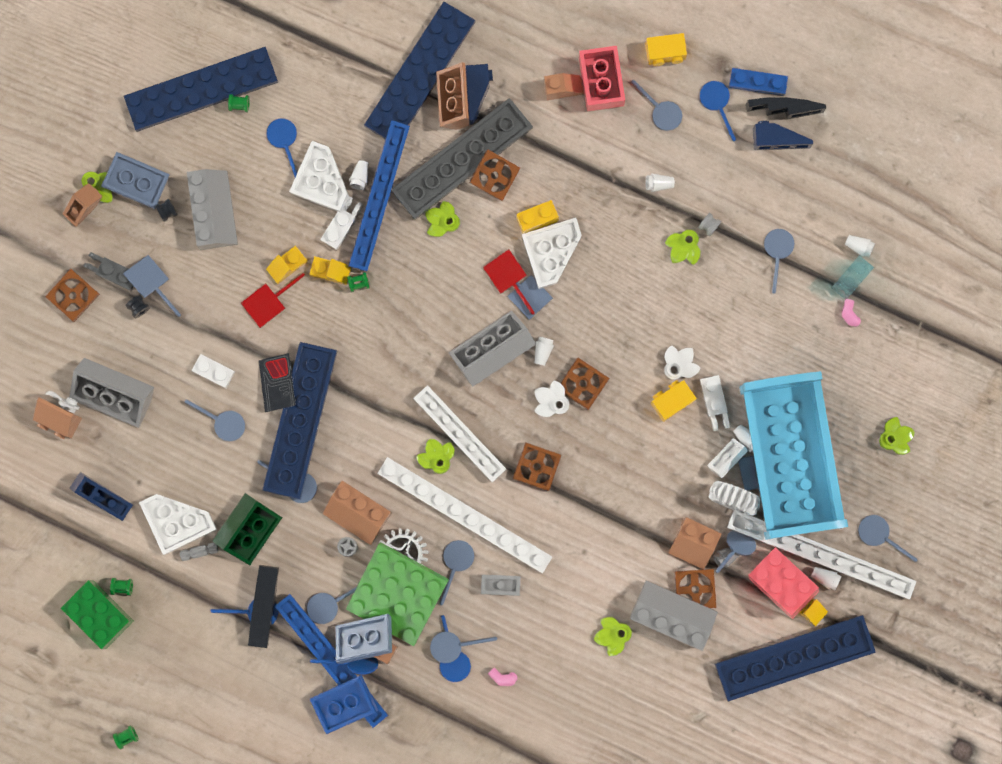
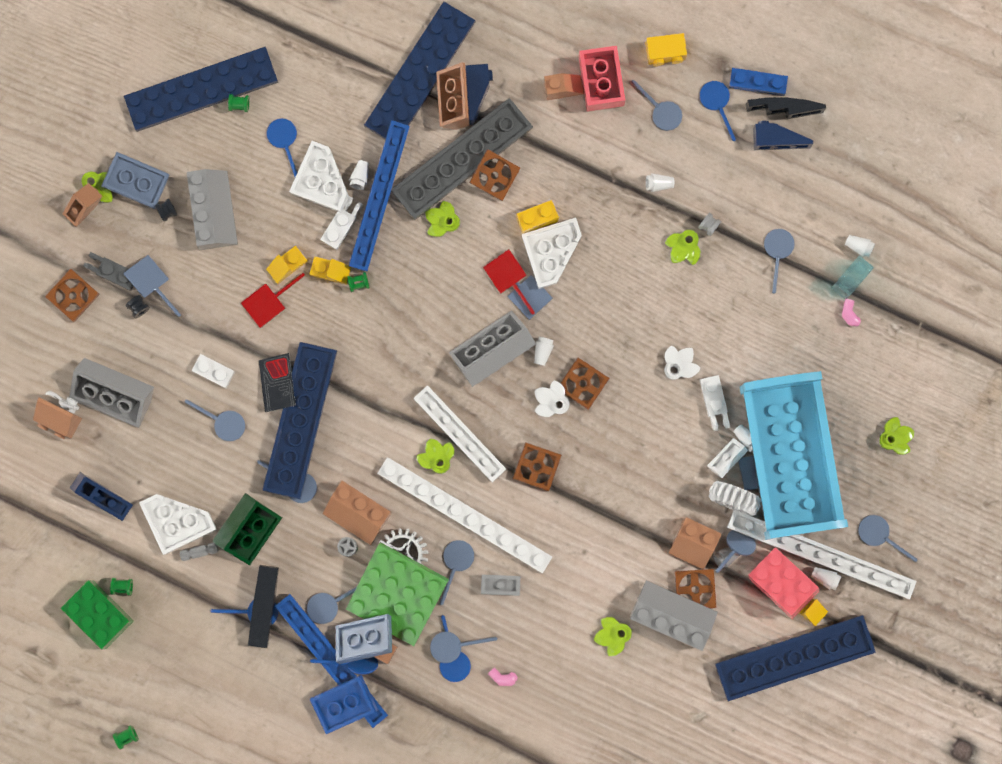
yellow brick [651,380,697,422] -> none

